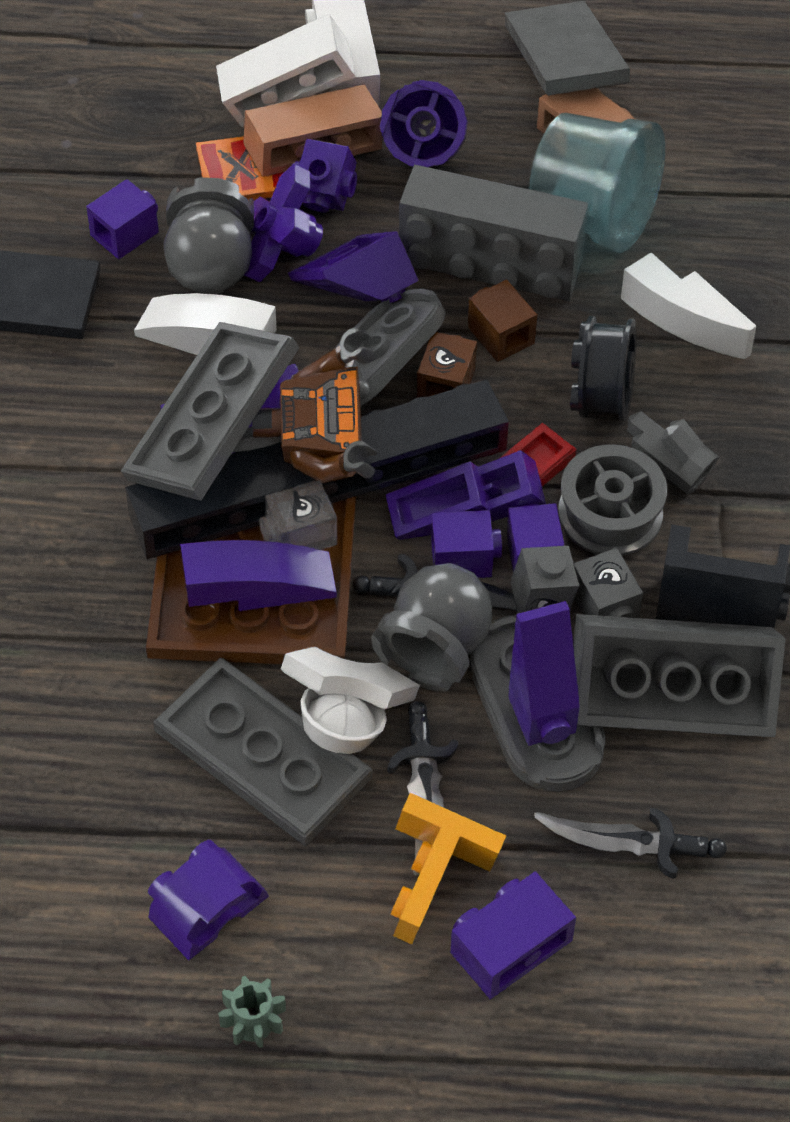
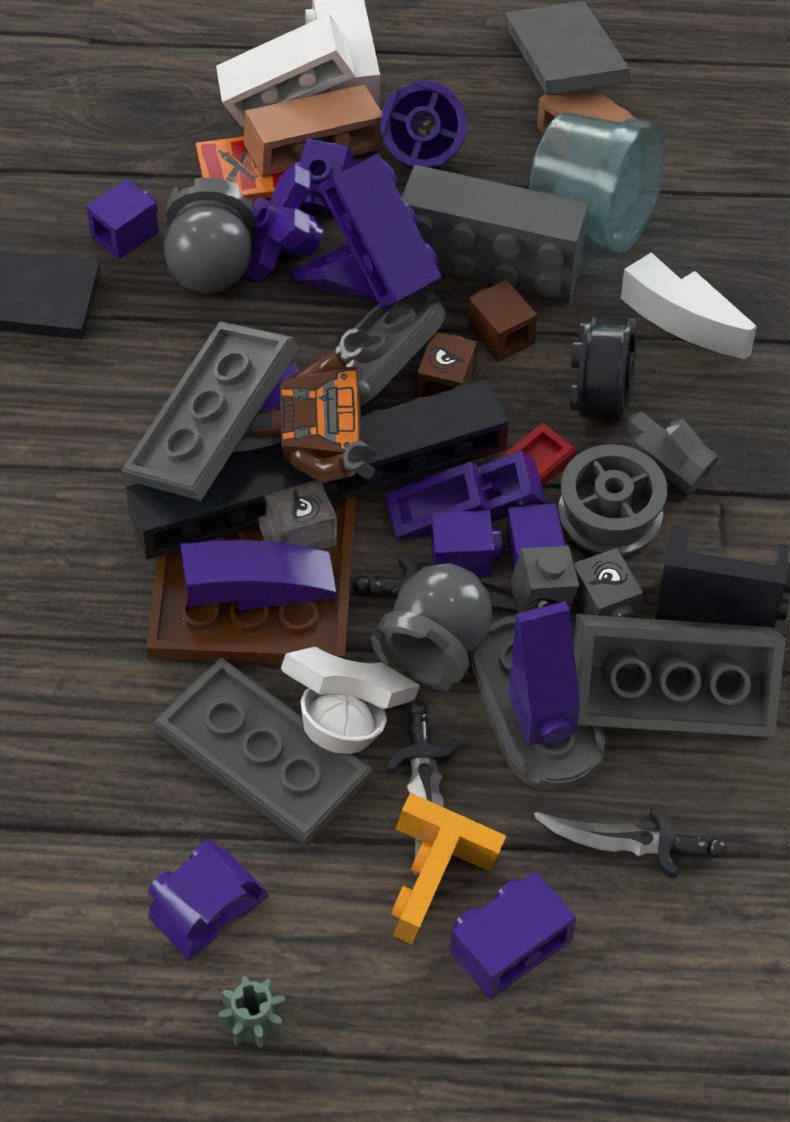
white slope [134,293,277,355] -> none
none -> dark purple brick [318,153,442,307]

